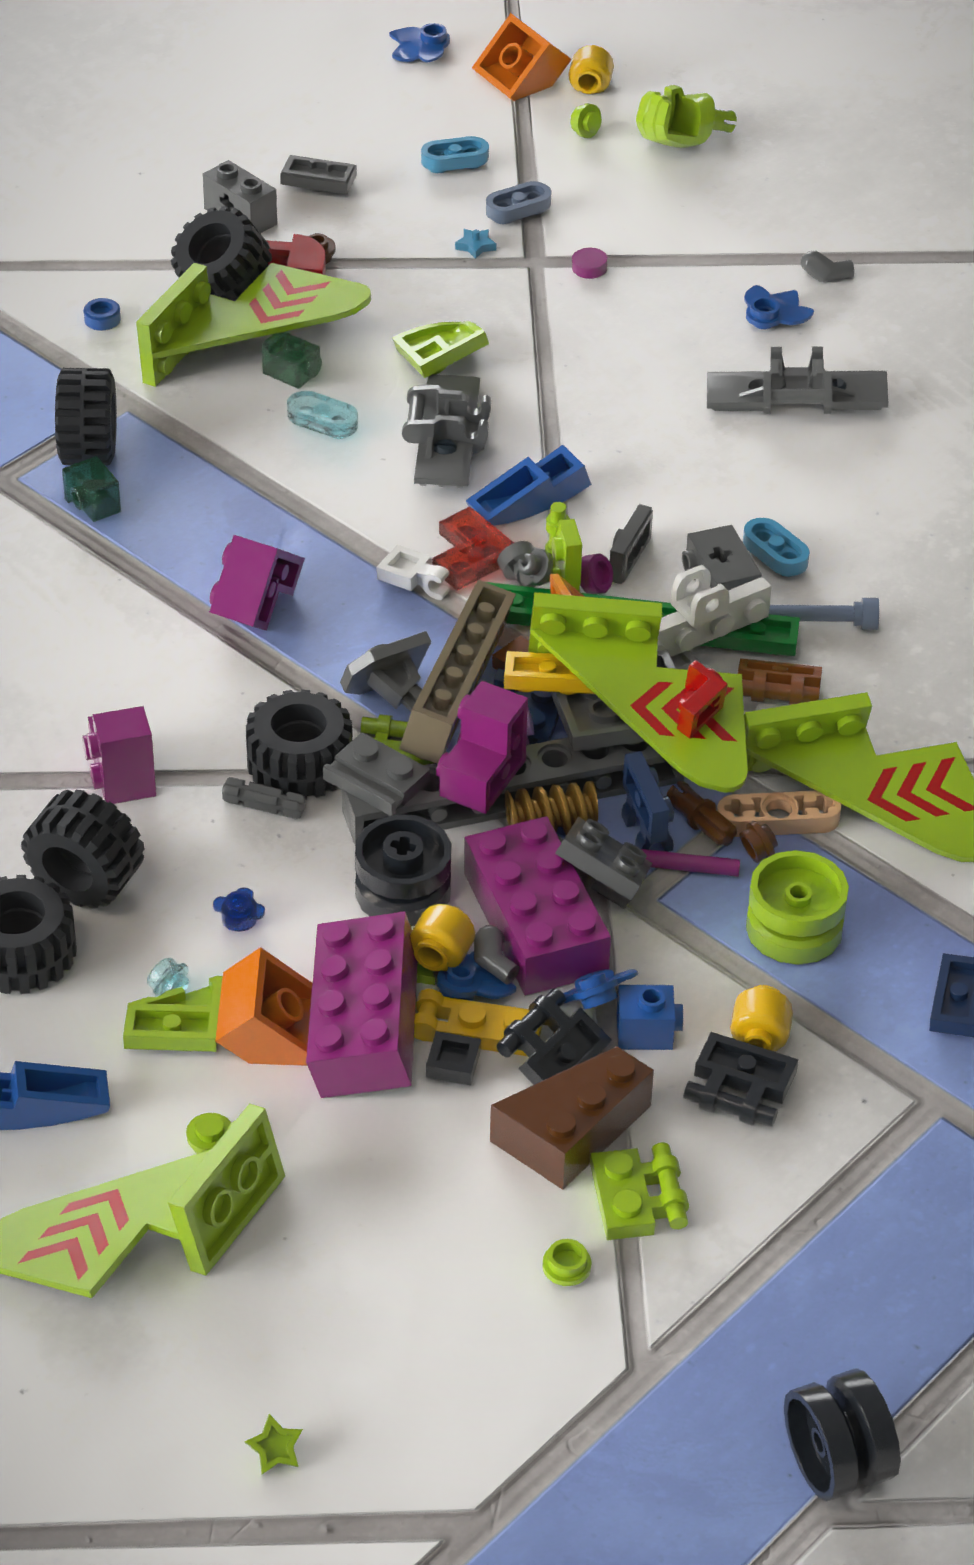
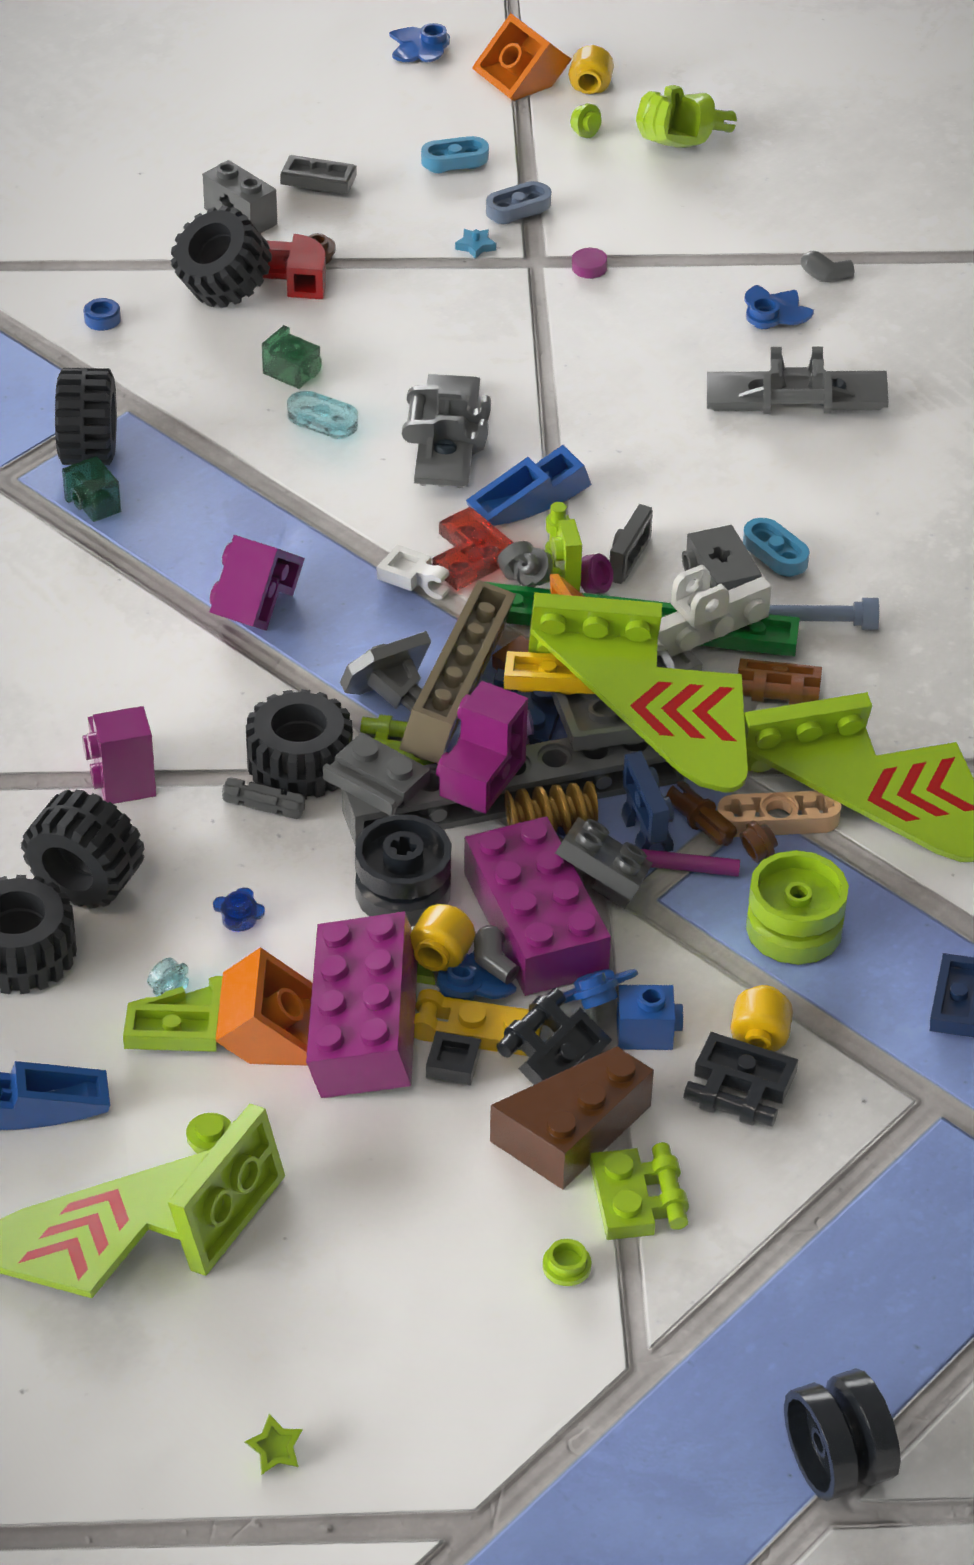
lime piece [136,263,371,387] -> none
lime plate [392,320,489,378] -> none
red bracket [677,660,728,739] -> none

